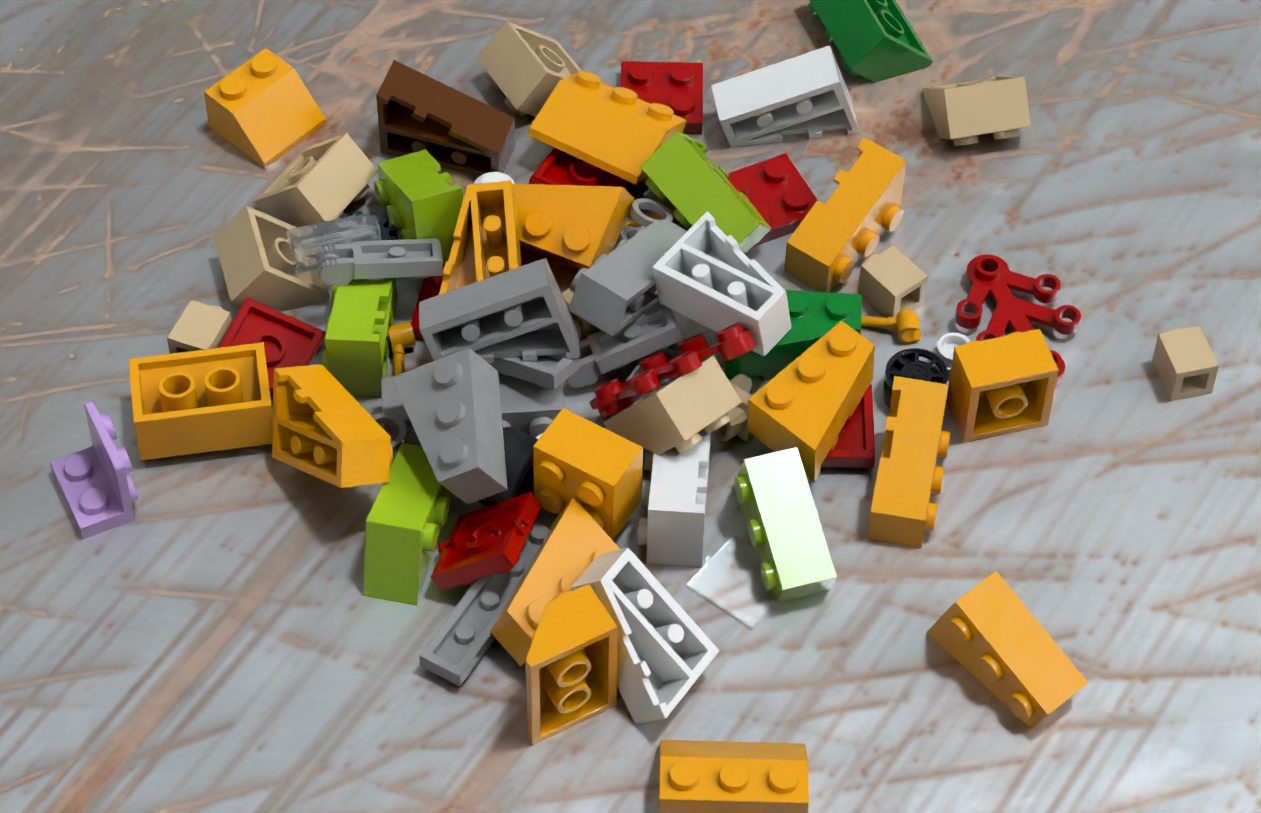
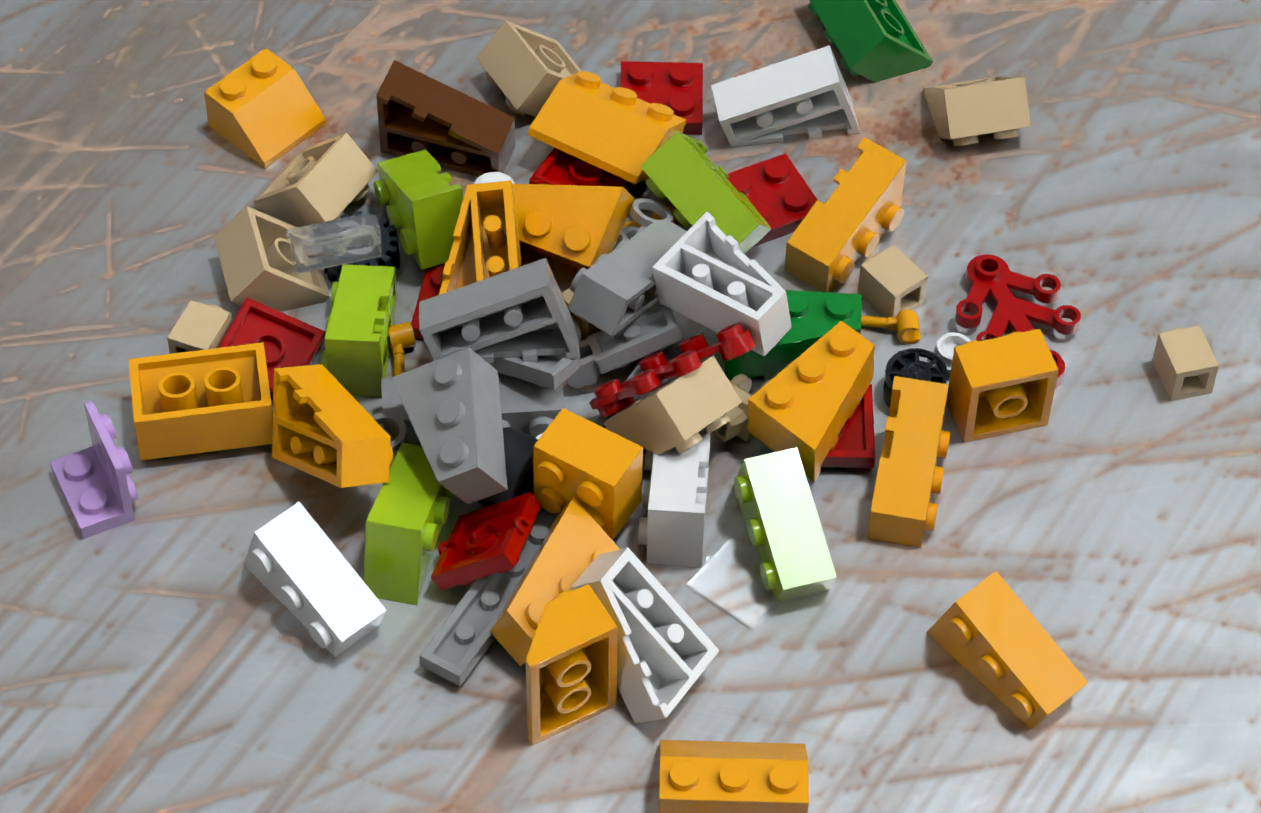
light grey hinge [317,238,443,286] -> none
none -> white wedge [244,502,386,657]

